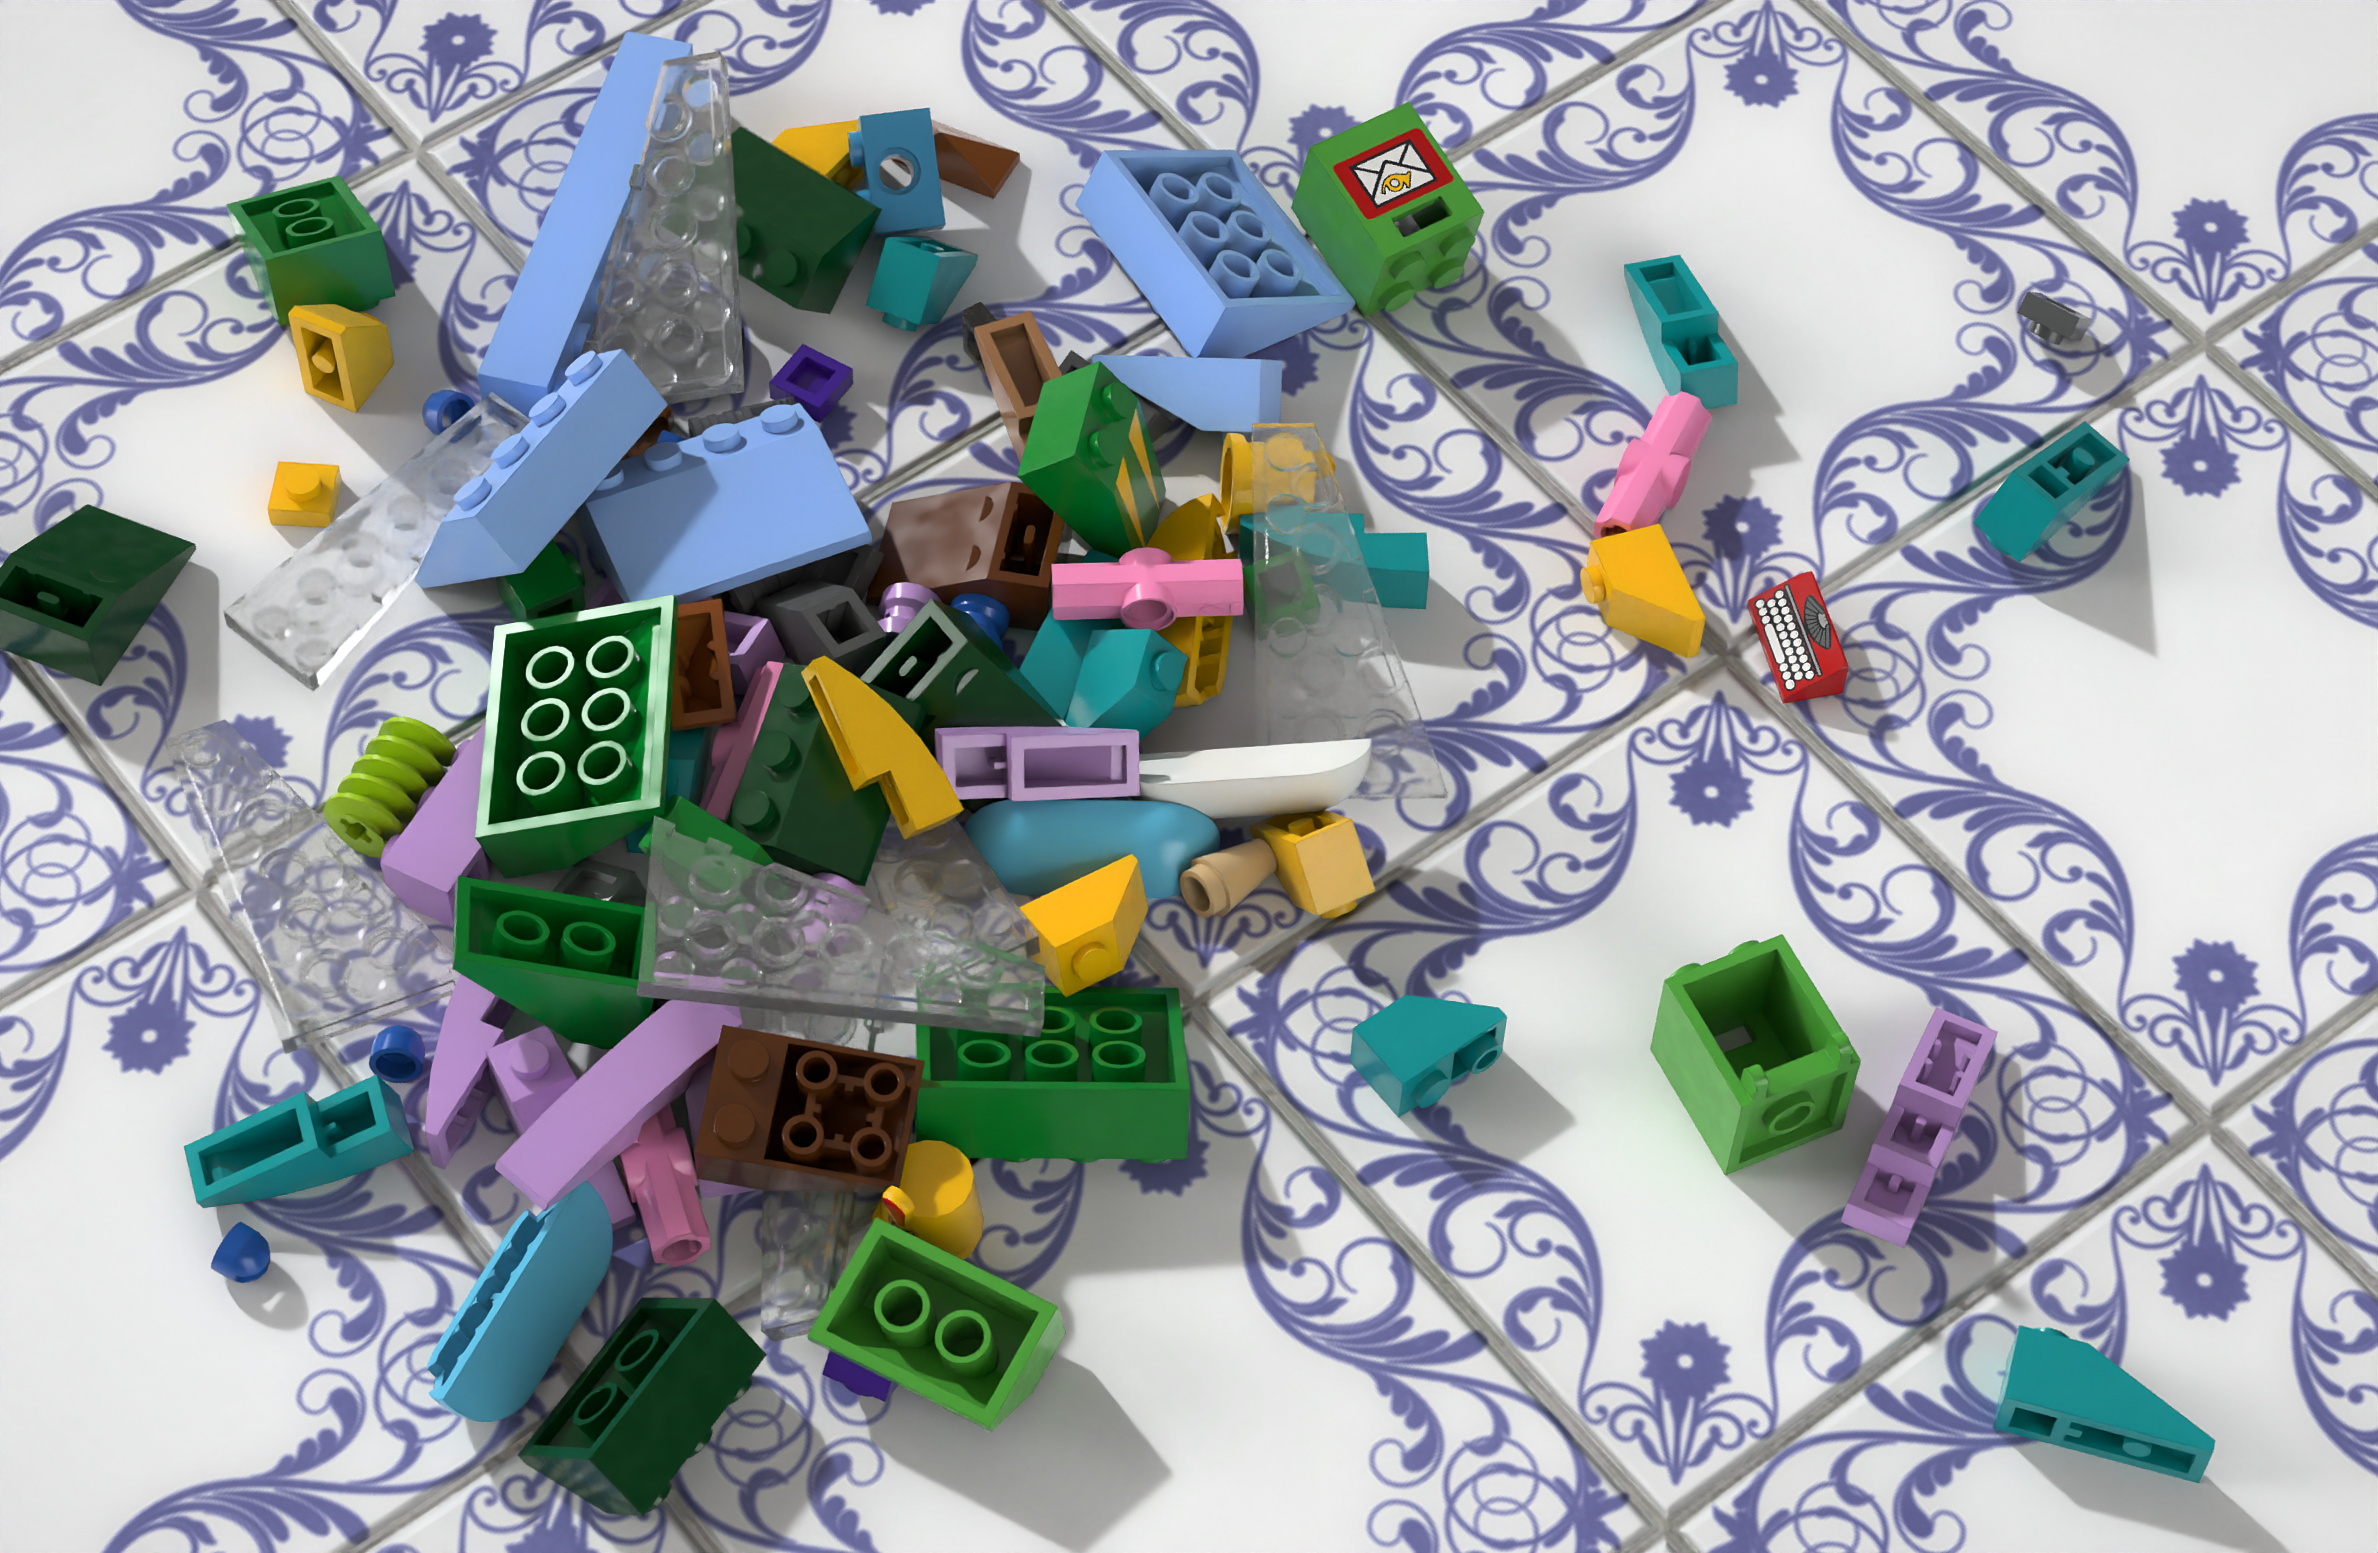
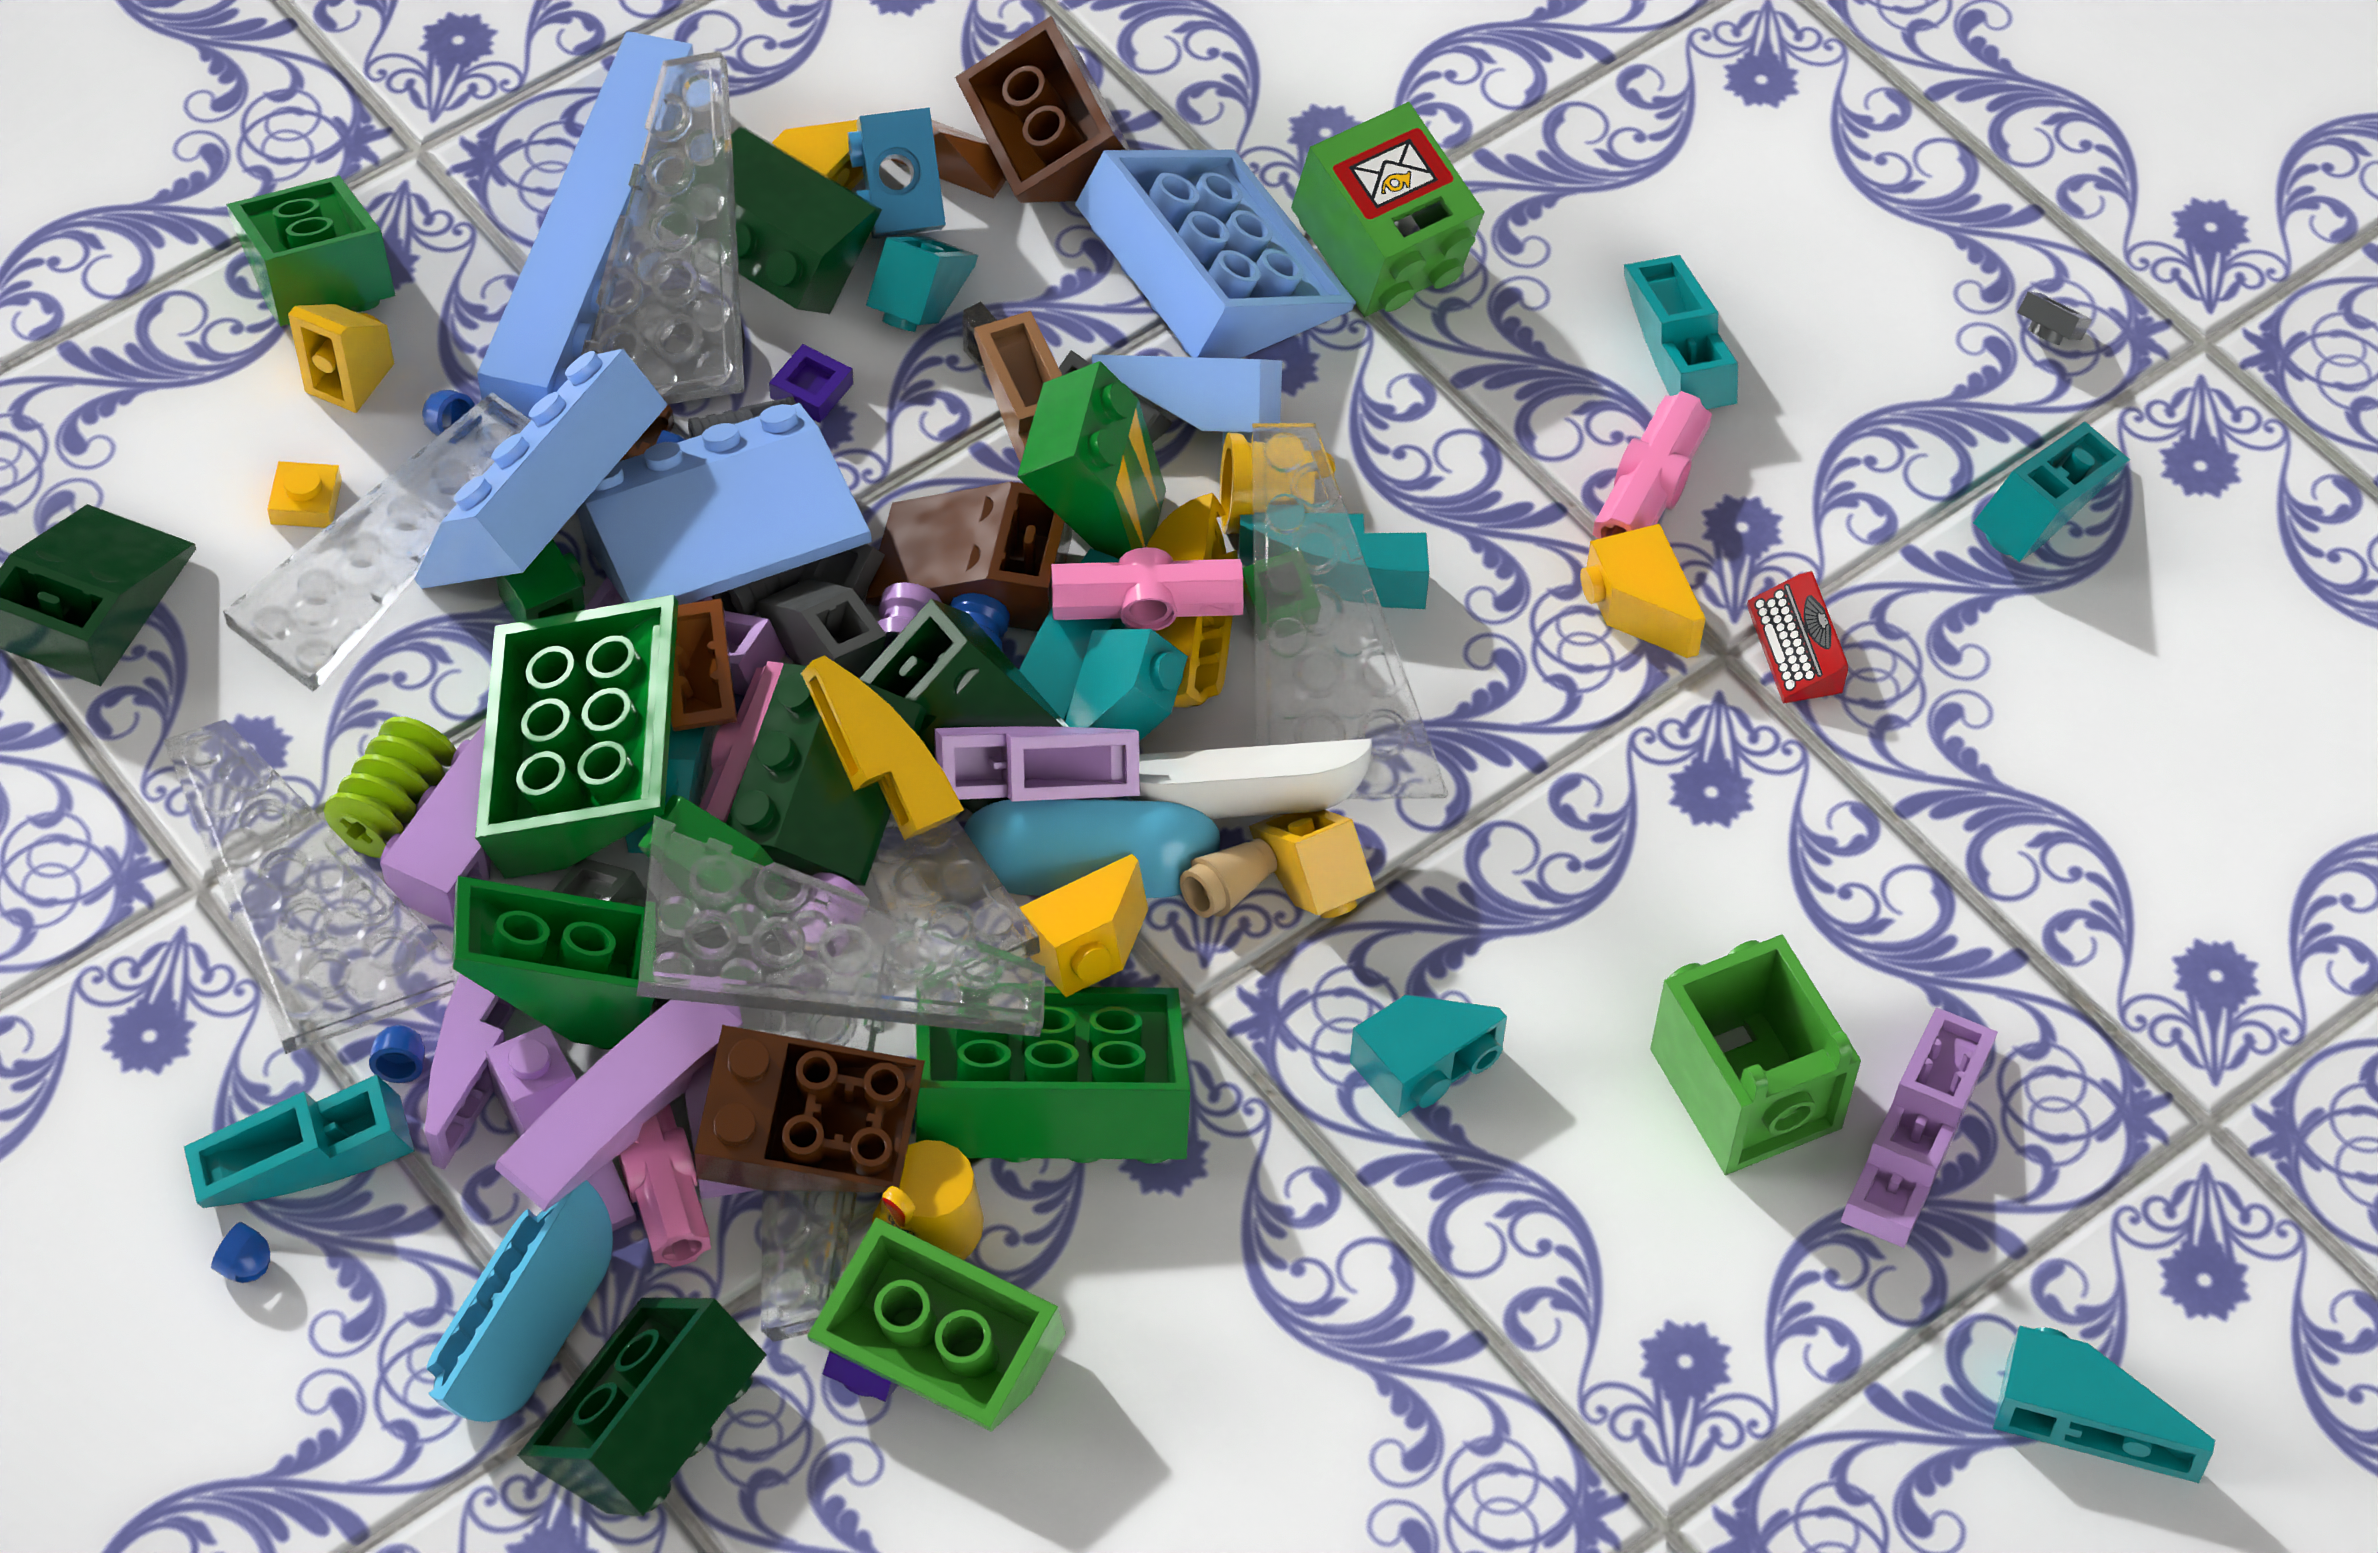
none -> reddish brown slope [955,16,1131,203]

